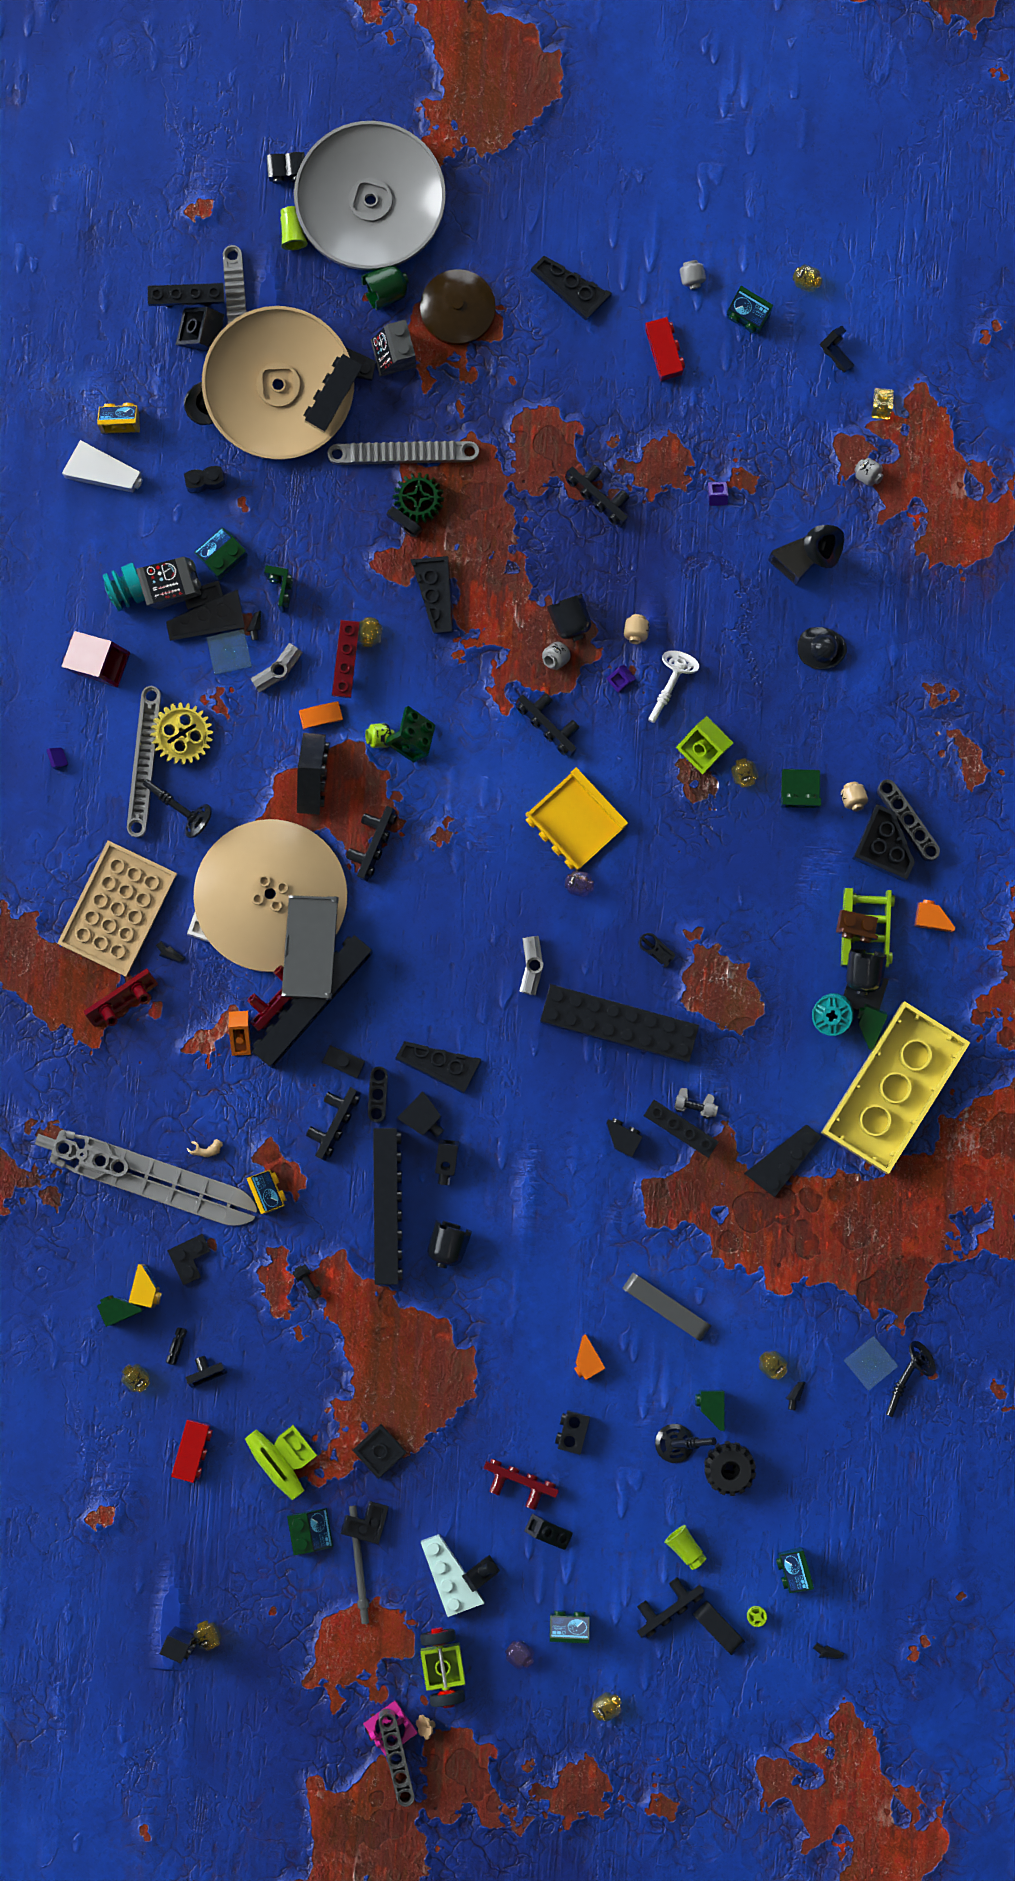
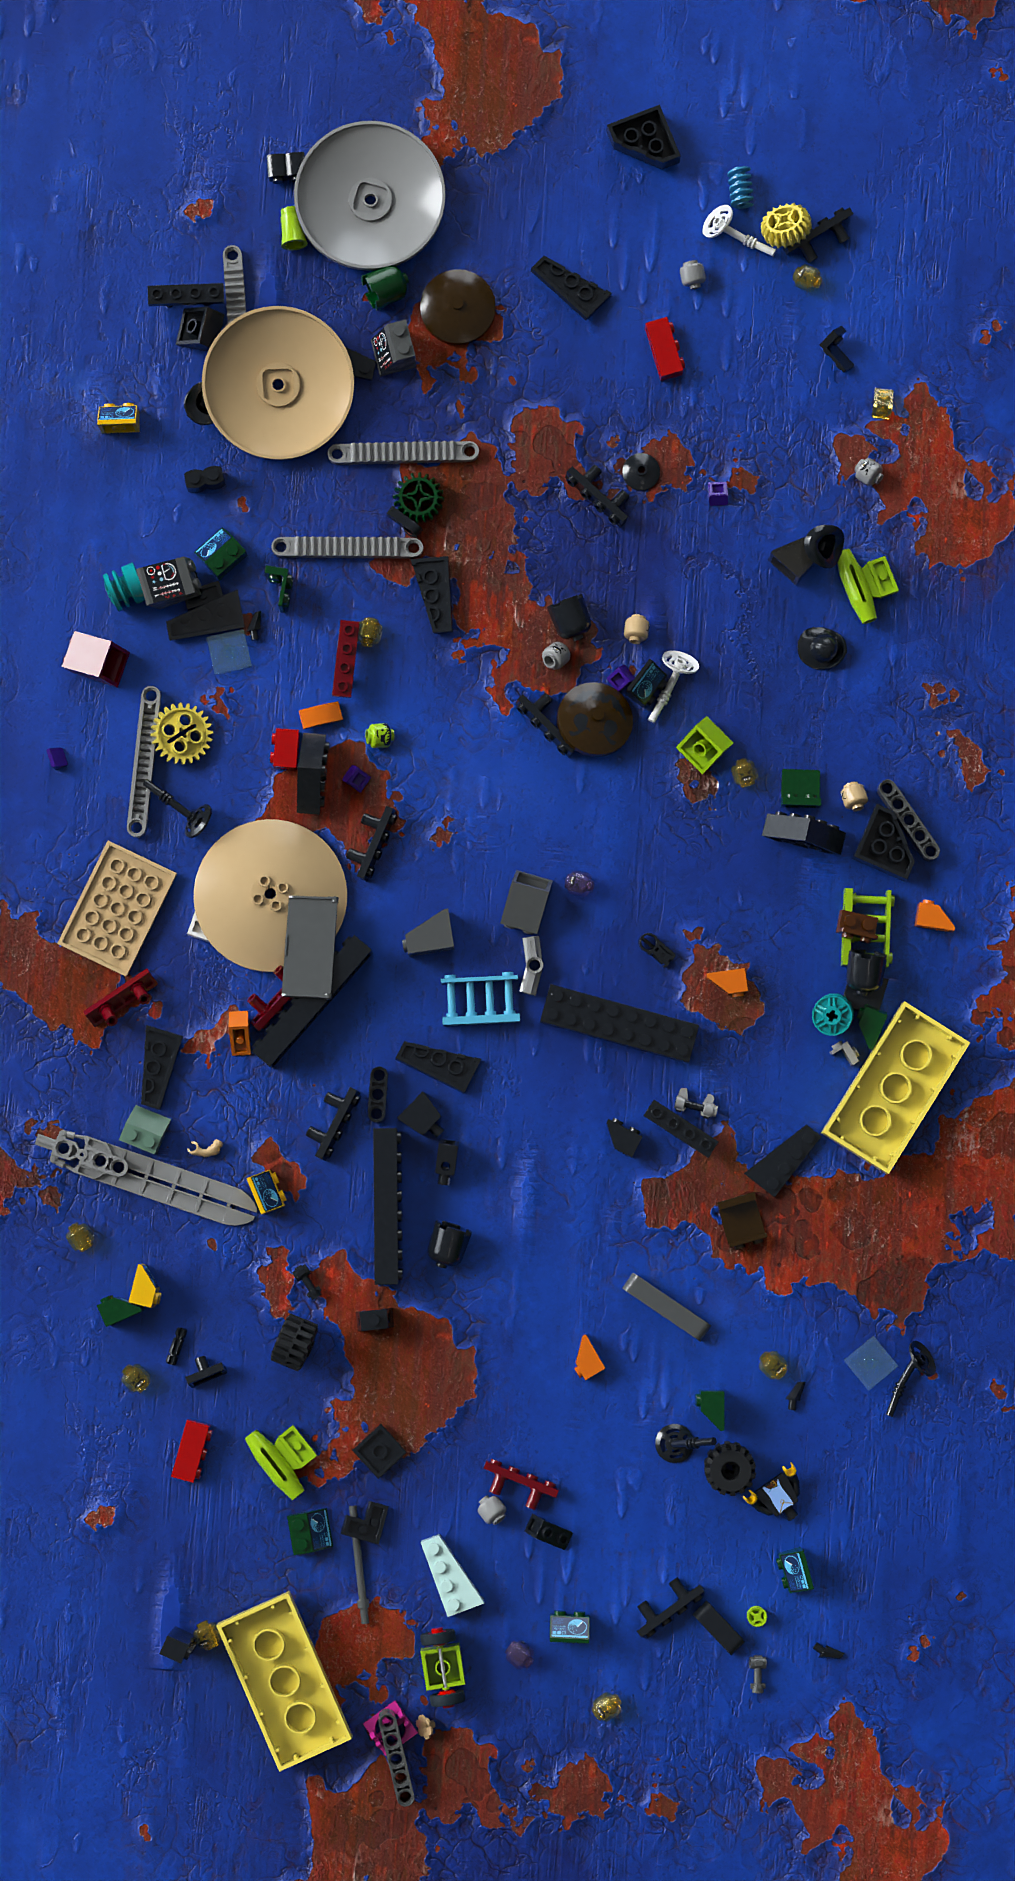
white slope [62,440,143,493] -> none
black bar [156,941,185,962] -> none
black plate [167,1234,211,1285] -> none
light grey piece [251,643,303,693] -> none
black brick [303,354,363,433] -> none
black tile [322,1045,365,1078] -> none
dark green bracket [385,706,435,763] -> none
black tile [462,1555,500,1592] -> none
yellow panel [525,767,628,871] -> none
black brick [555,1410,590,1455] -> none
lime plant [664,1525,707,1570] -> none
slope [727,286,773,334] -> none
none -> clear yellow head [66,1222,95,1252]
none -> sand green slope [119,1105,171,1155]
none -> black wing [141,1025,183,1110]
none -> light yellow plate [216,1591,353,1772]
none -> red brick [270,728,300,770]
none -> light grey gear [271,536,423,559]
none -> black wheel [271,1314,318,1371]
none -> dark purple slope [342,765,371,793]
none -> black torso [356,1308,394,1331]
none -> dark grey slope [402,909,454,957]
none -> medium azure fence [441,972,520,1026]
none -> light grey head [478,1495,506,1525]
none -> dark grey slope [500,870,553,934]
none -> dark brown dish [557,682,633,757]
none -> black brick [606,105,681,170]
none -> black dish [622,453,660,491]
none -> slope [626,659,667,708]
none -> white dish [703,205,776,256]
none -> orange slope [706,968,748,998]
none -> dark brown panel [716,1192,768,1250]
none -> dark azure piece [727,166,754,209]
none -> torso [743,1462,800,1521]
none -> dark grey bar [749,1655,767,1693]
none -> light yellow gear [761,203,812,248]
none -> black brick [762,812,846,855]
none -> black plate [782,207,853,263]
none -> light grey bracket [830,1041,860,1066]
none -> lime plate [837,549,899,624]

